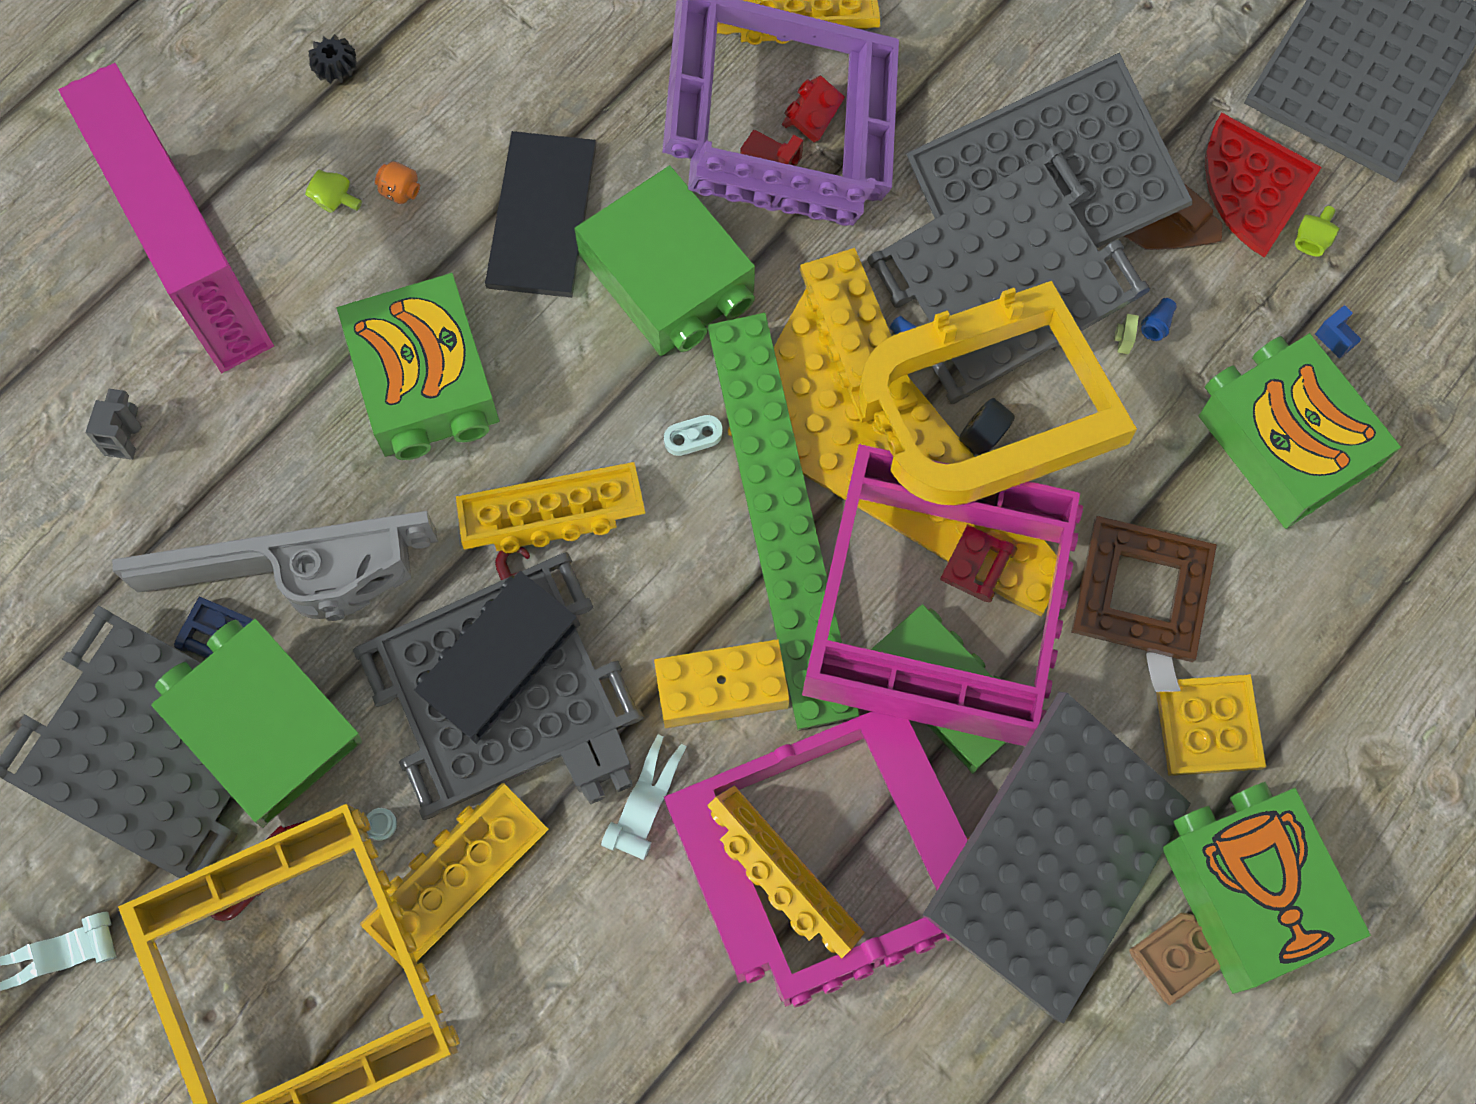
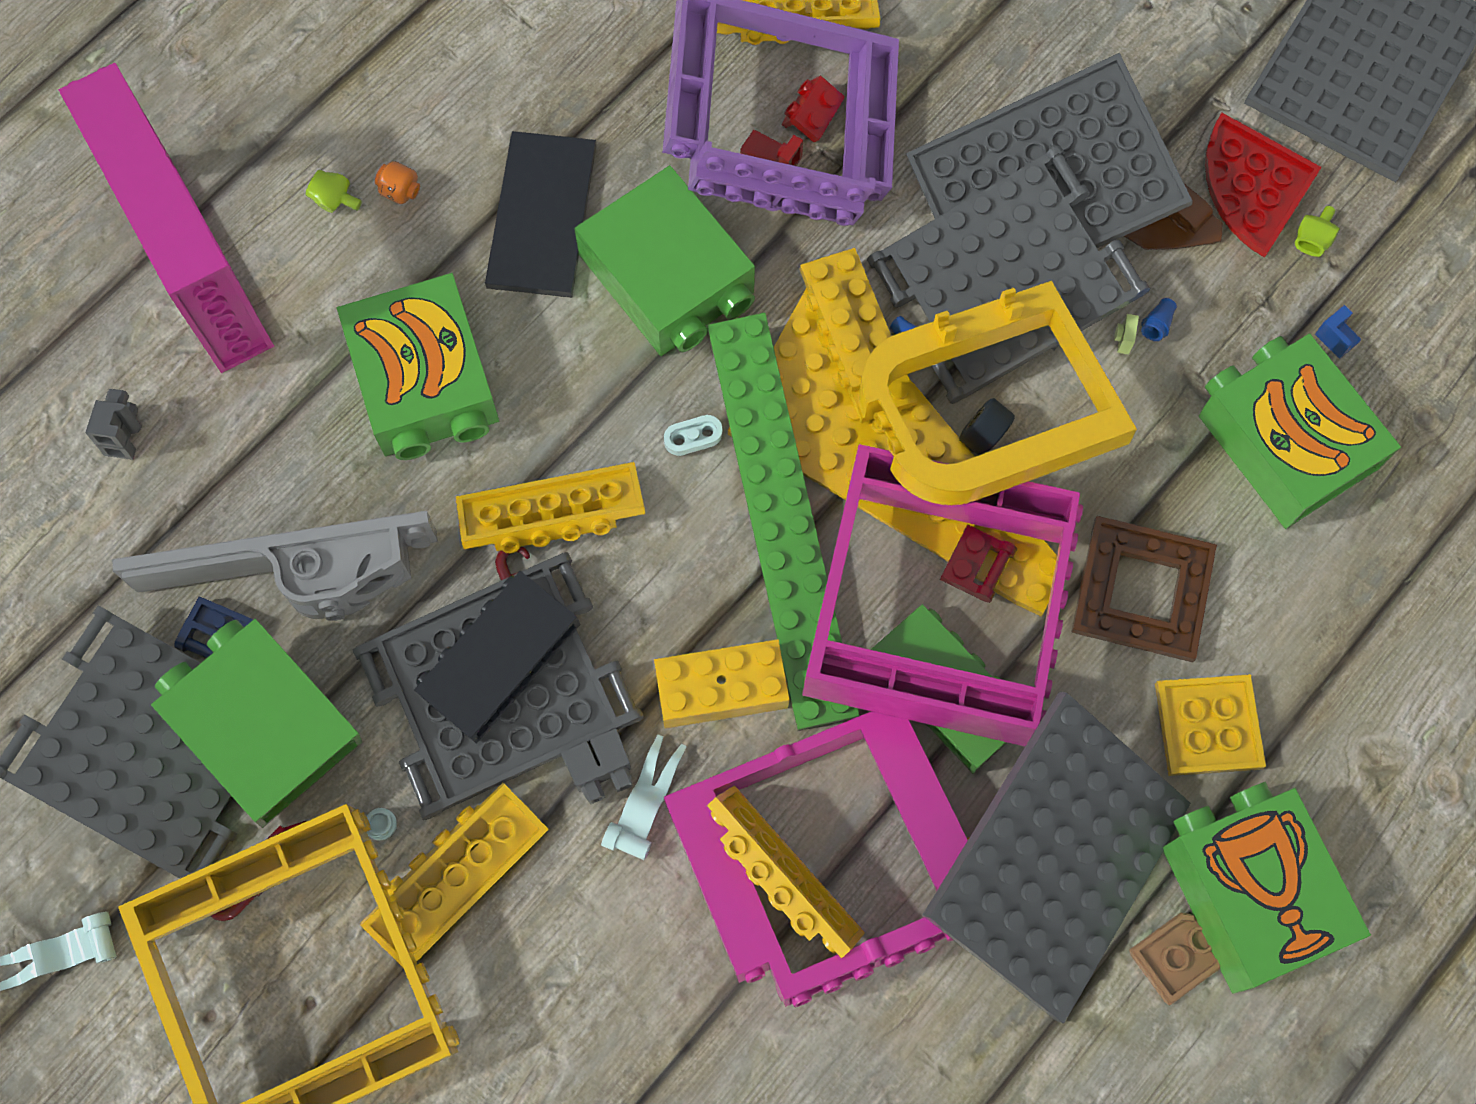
black gear [308,34,357,84] -> none
white sticker [1146,652,1181,692] -> none

